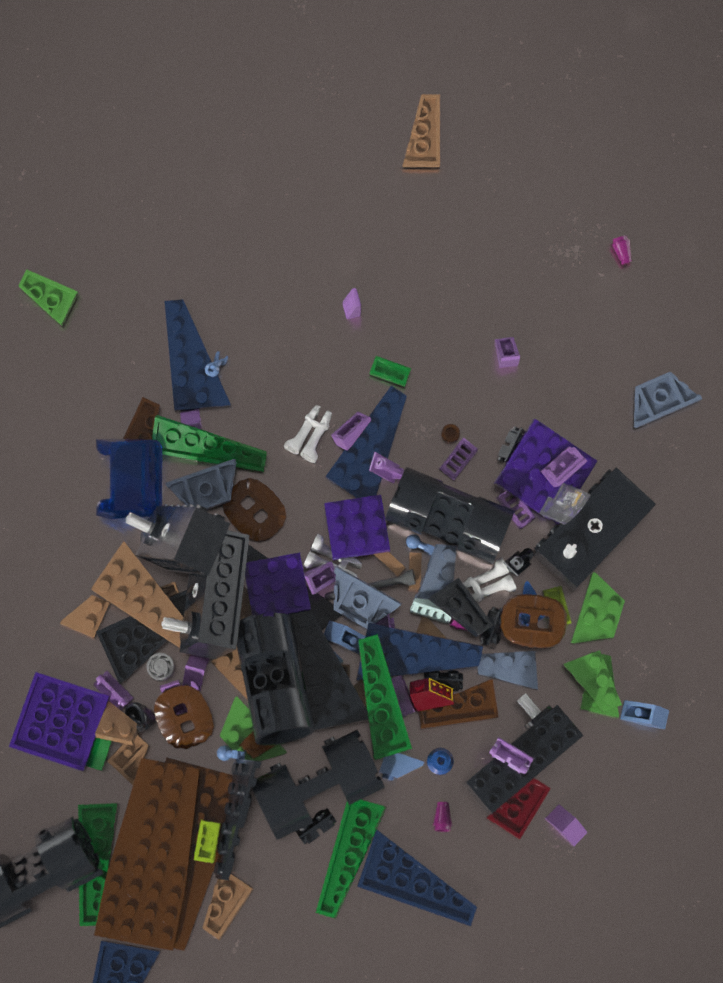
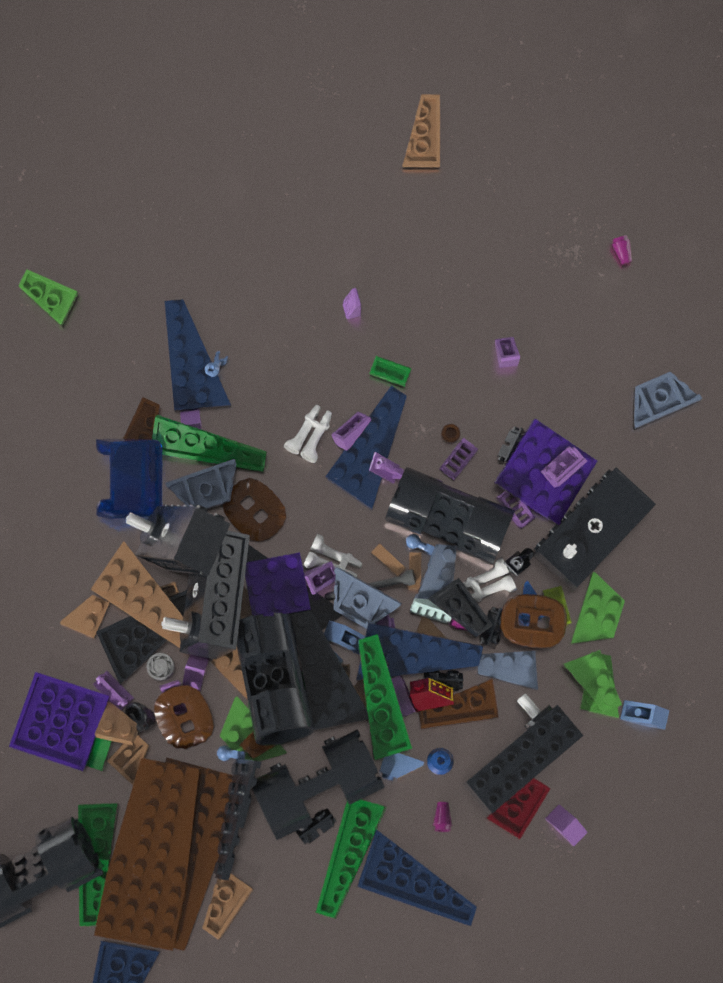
lime plate [194,820,221,863] -> none
dark purple plate [324,495,390,560] -> none
medium lavender hinge [489,738,534,774] -> none
clear slope [539,483,590,525] -> none

